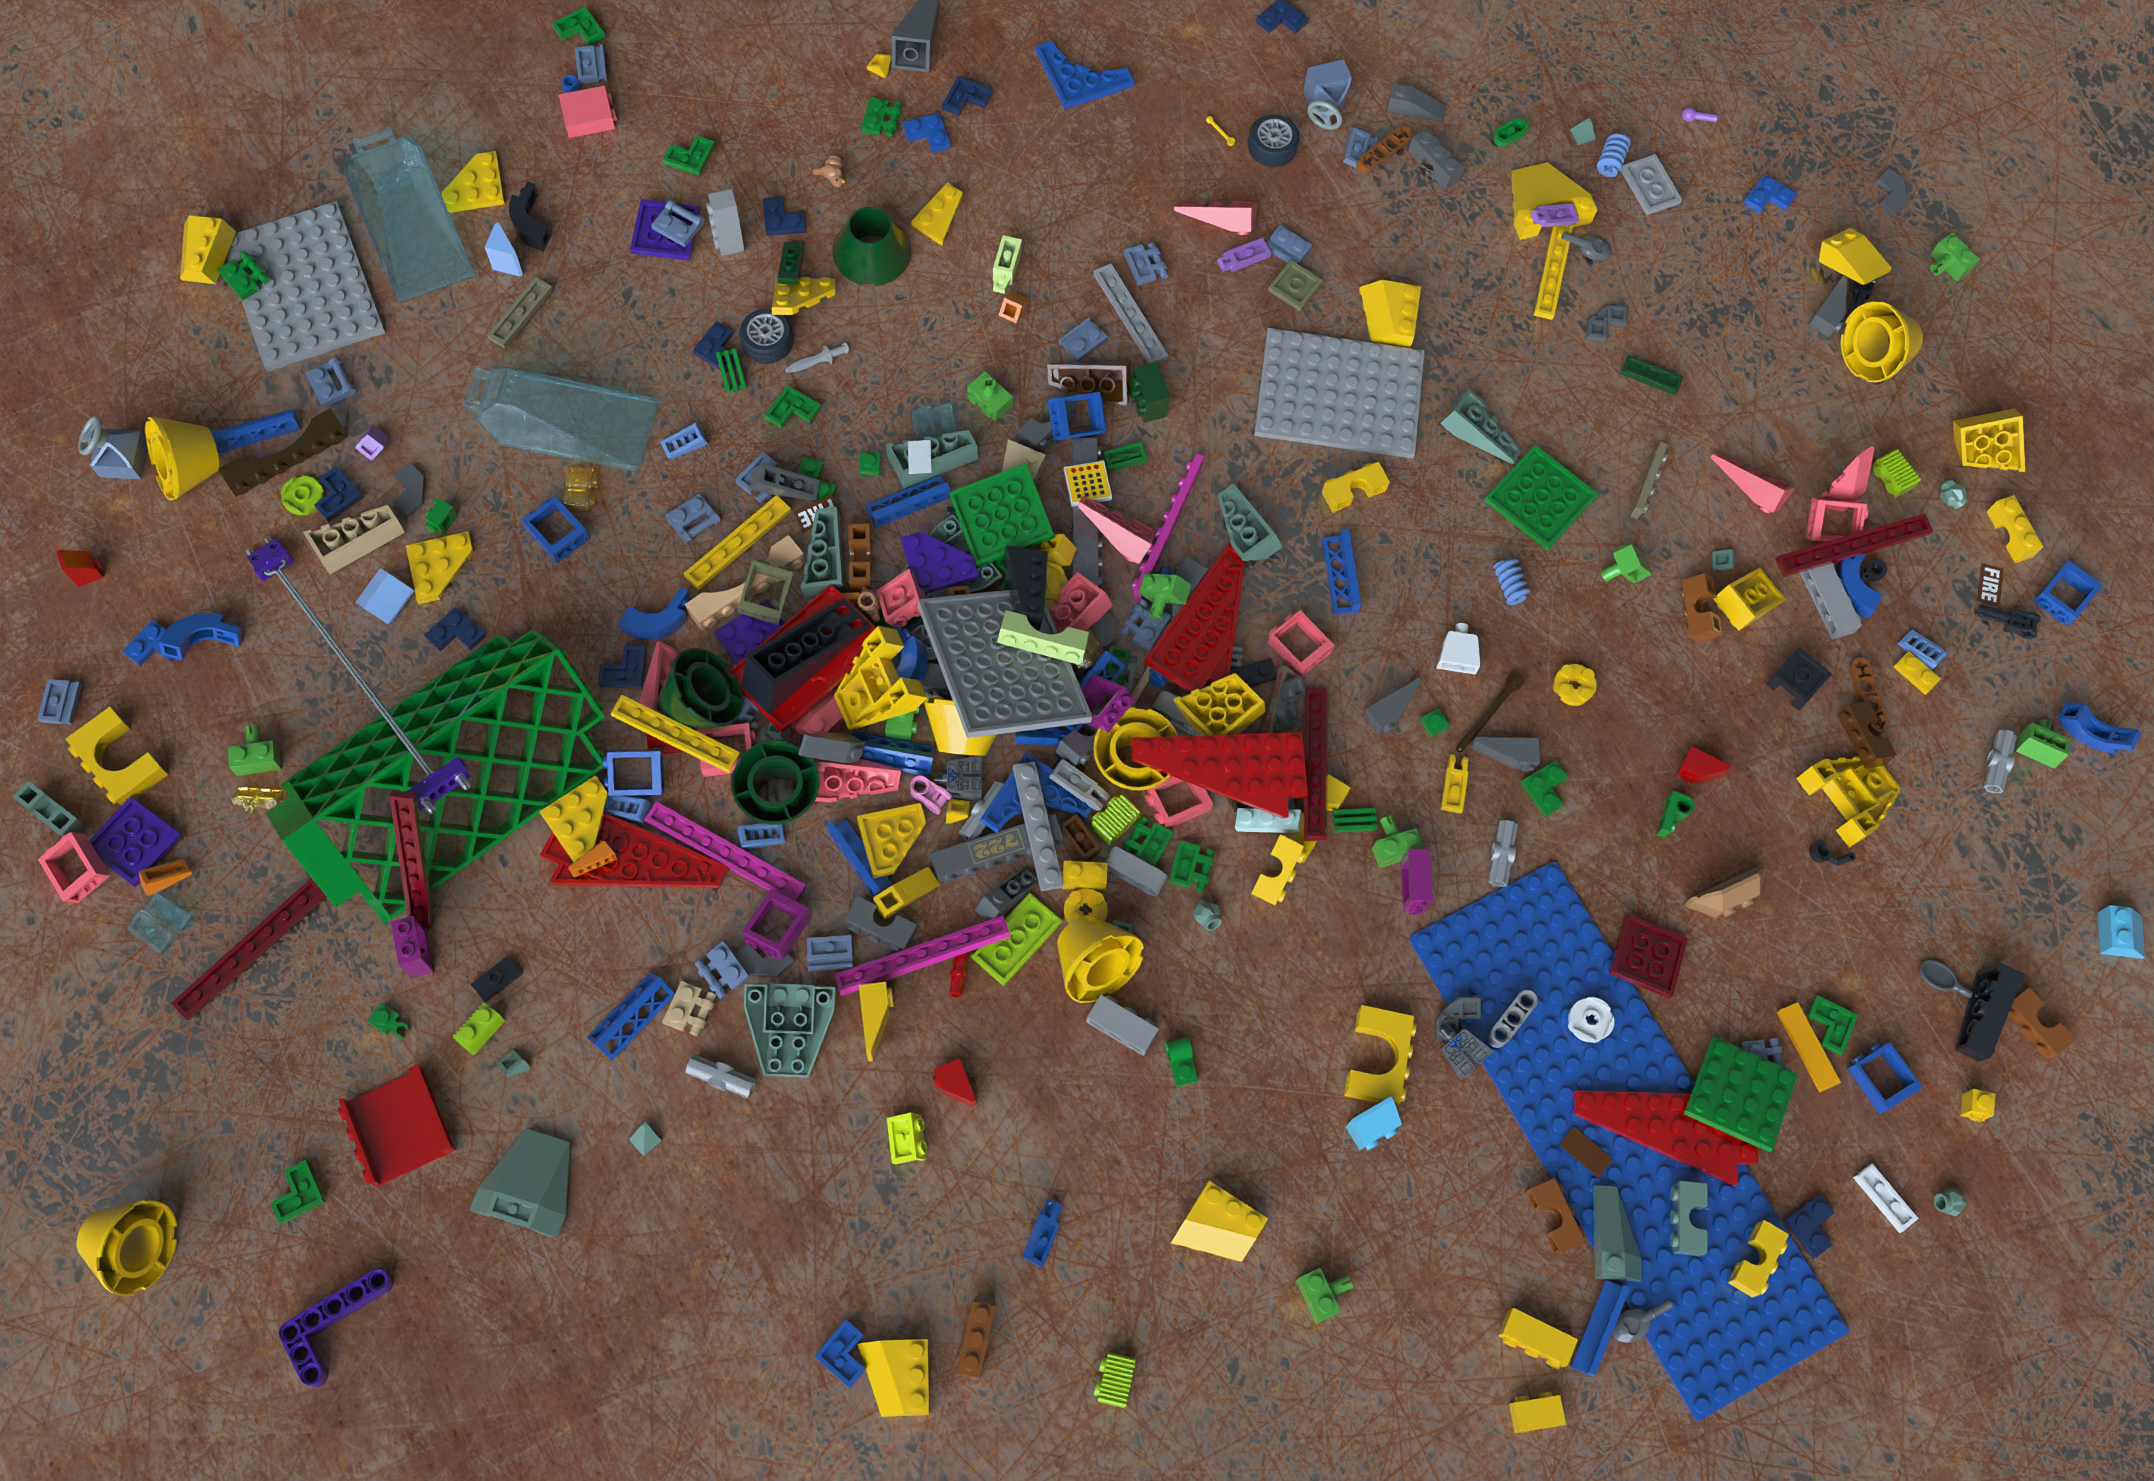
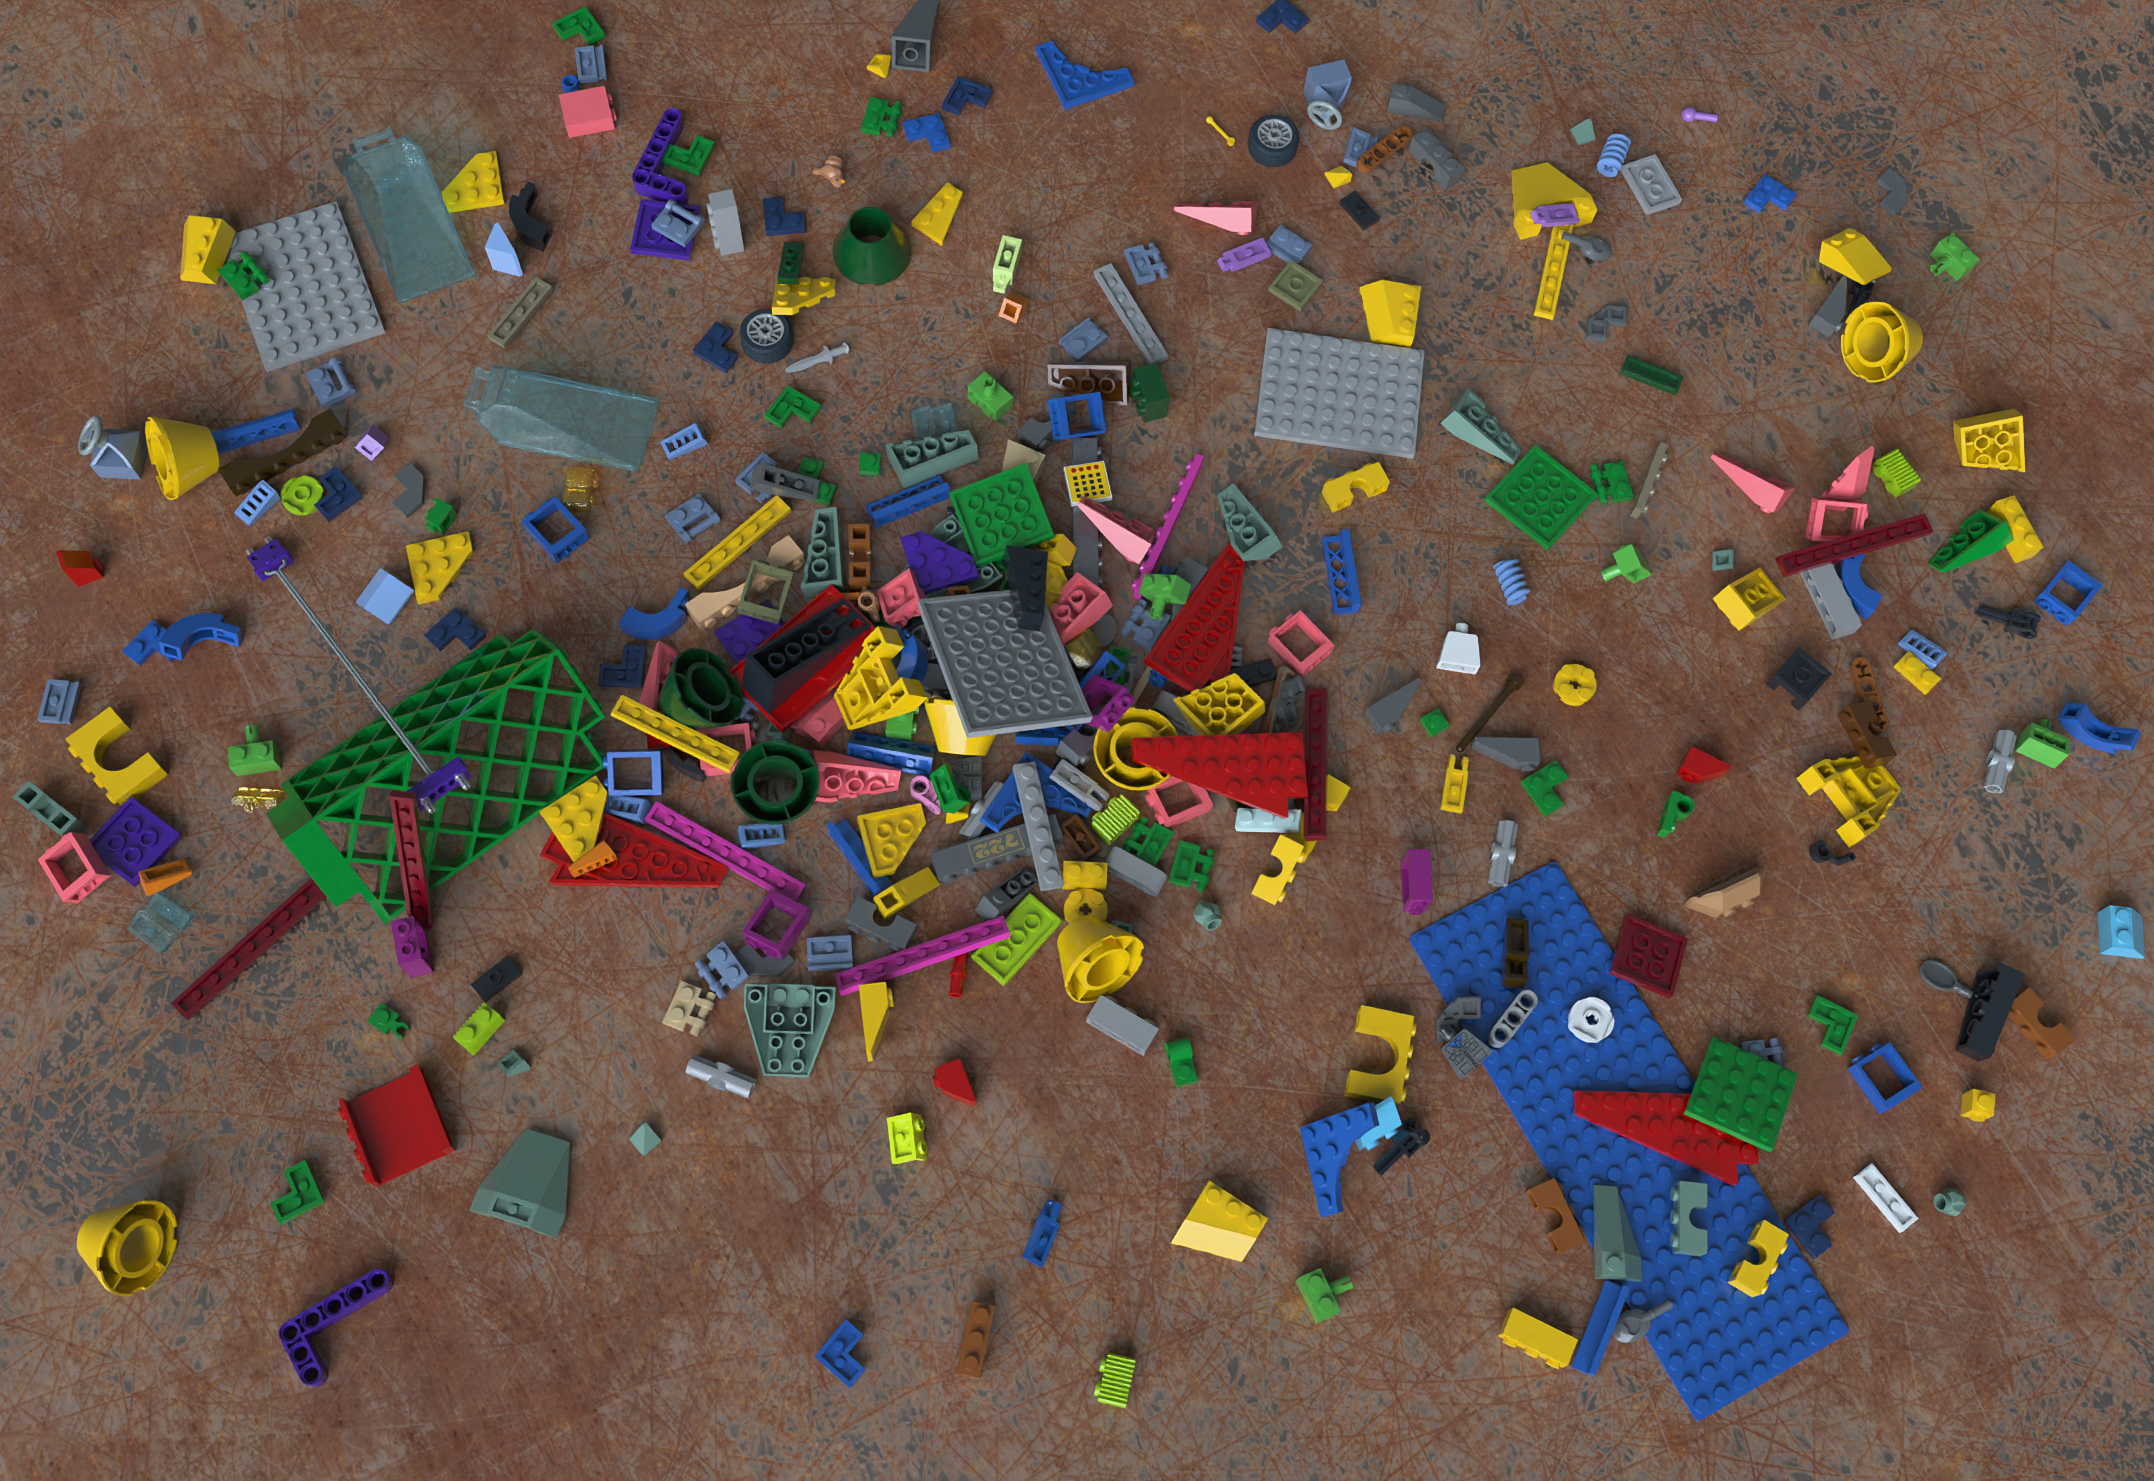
tan wedge [303,505,405,574] -> none
blue fence [587,972,675,1061] -> none
green tile [716,348,746,393] -> none
reddish brown sticker [793,494,842,533] -> none
dark grey slope [798,732,865,763] -> none
yellow wedge [858,1339,929,1417] -> none
white sticker [908,440,932,474] -> none
yellowish green arch [997,610,1089,665] -> none
green tile [1102,442,1147,473] -> none
green tile [1332,808,1378,833] -> none
bright green brick [1372,815,1424,868] -> none
green plate [1493,118,1528,147] -> none
yellow brick [1509,1392,1566,1433] -> none
reddish brown sticker [1559,1126,1613,1178] -> none
dark orange arch [1681,573,1723,643] -> none
light orange tile [1776,1002,1841,1093] -> none
black plate [1861,560,1887,585] -> none
sand green rock [1939,480,1969,510] -> none
reddish brown sticker [1977,563,2004,606] -> none
none -> medium blue slope [234,480,281,527]
none -> dark purple beam [632,108,688,205]
none -> black slope [663,747,706,782]
none -> green plate [929,764,972,814]
none -> blue plate [1299,1103,1380,1217]
none -> yellow slope [1325,166,1352,189]
none -> black plate [1339,191,1380,231]
none -> black connector [1373,1117,1431,1175]
none -> dark brown slope [1501,917,1529,989]
none -> green plate [1590,461,1634,504]
none -> green wedge [1928,509,2013,573]

